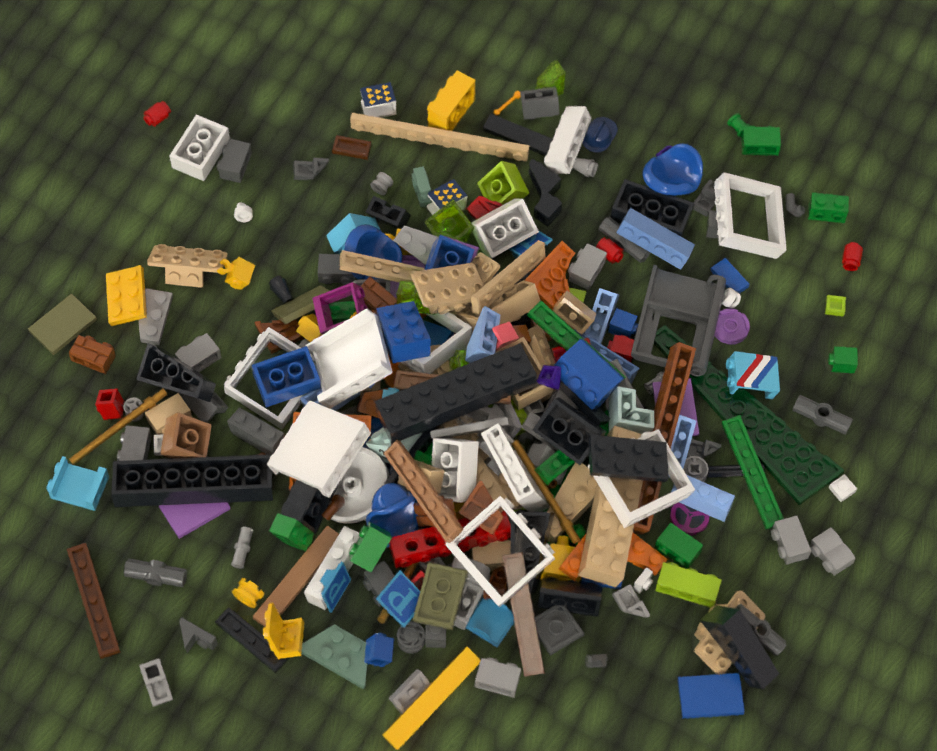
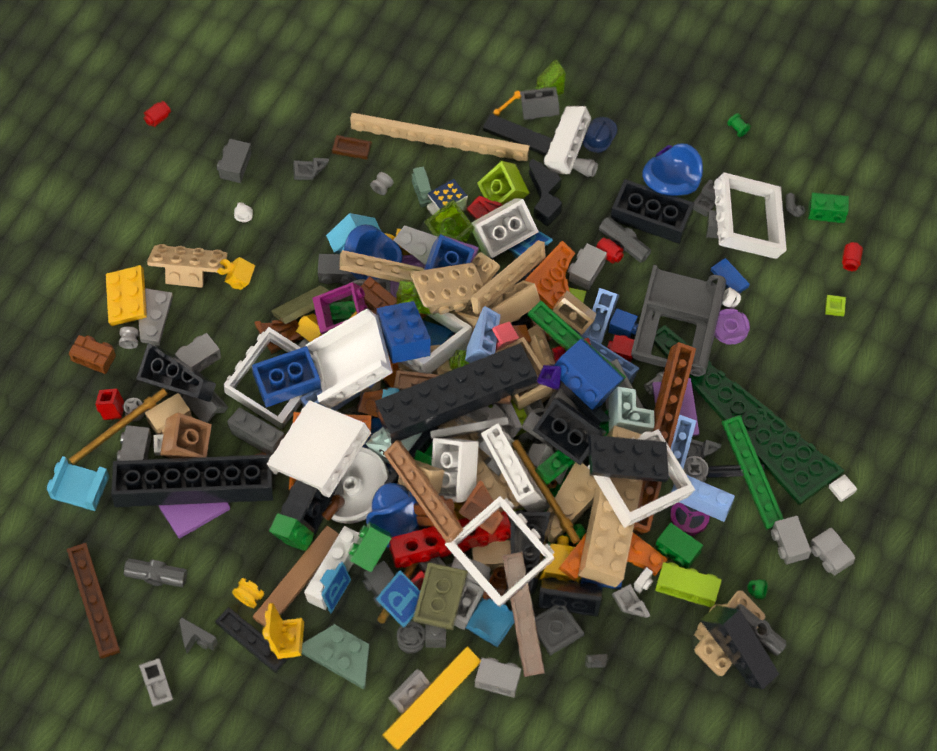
olive tile [28,293,97,356] -> none
white brick [170,115,230,181] -> none
light grey pin [231,527,253,569] -> none
black cone [269,275,294,304] -> none
piece [360,82,396,118] -> none
blue brick [364,633,394,667] -> none
black brick [366,196,411,229] -> none
yellow brick [427,71,475,131] -> none
medium blue brick [616,208,695,270] -> none
blue tile [677,673,745,719] -> none
medium azure panel [726,351,780,399] -> none
green brick [741,126,781,156] -> none
dark grey piece [792,395,853,435] -> none
green brick [828,346,858,373] -> none
none -> light grey wheel [119,327,139,349]
none -> green tile [748,579,768,600]

